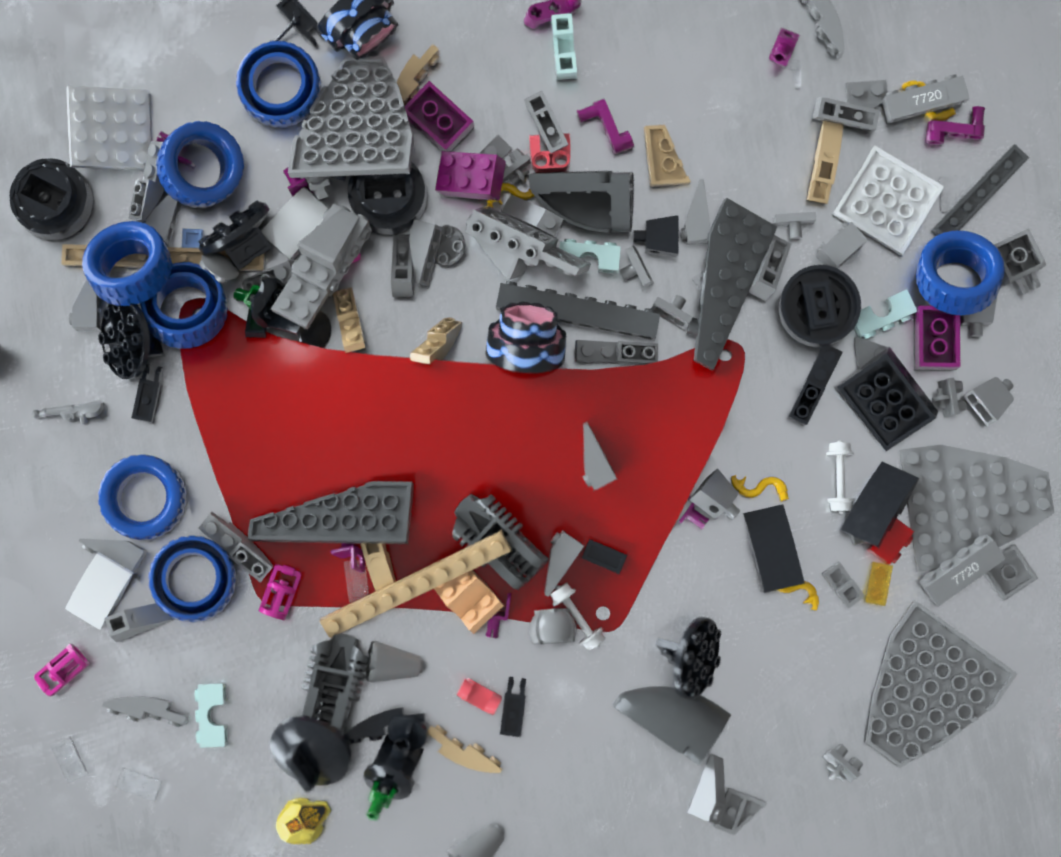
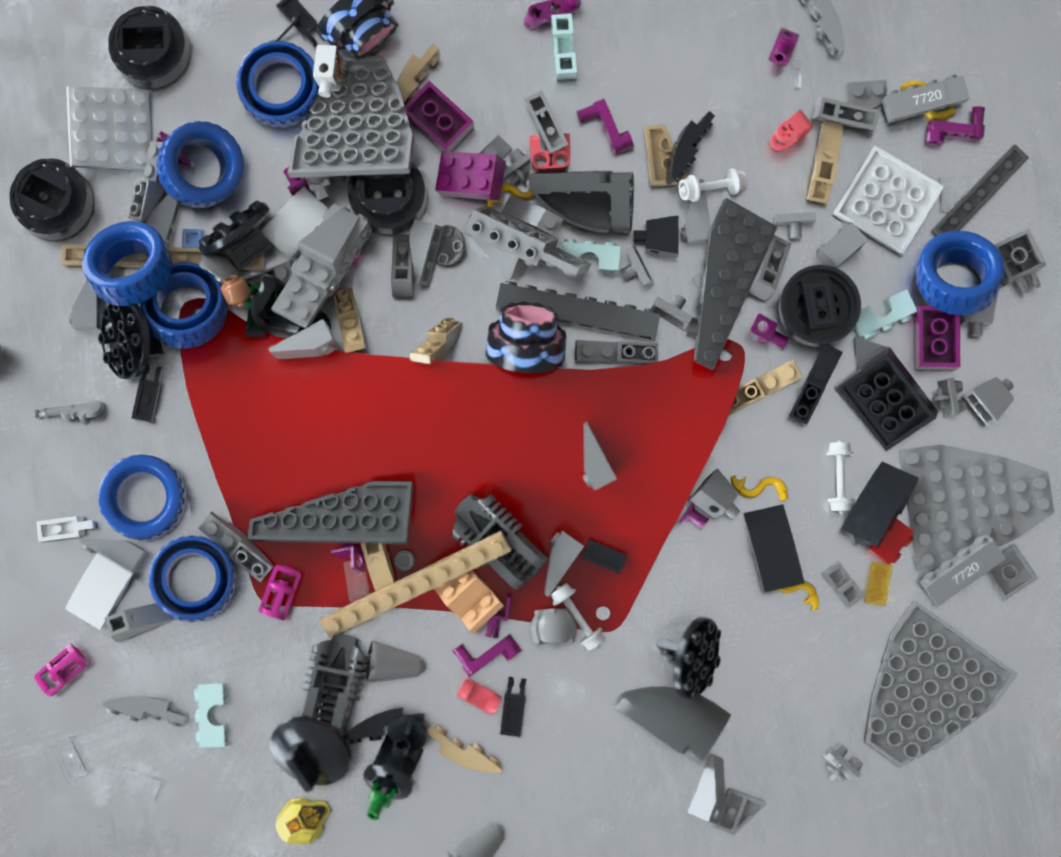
none -> white hinge [37,516,96,542]
none -> black piece [108,6,190,88]
none -> nougat head [220,275,251,307]
none -> light grey slope [269,319,339,359]
none -> white torso [313,45,347,97]
none -> light grey plate [394,550,415,571]
none -> magenta beam [452,634,522,677]
none -> black slope [666,111,715,185]
none -> white piece [679,168,748,202]
none -> tan slope [729,359,803,415]
none -> magenta bracket [750,314,789,348]
none -> coral piece [770,110,814,152]

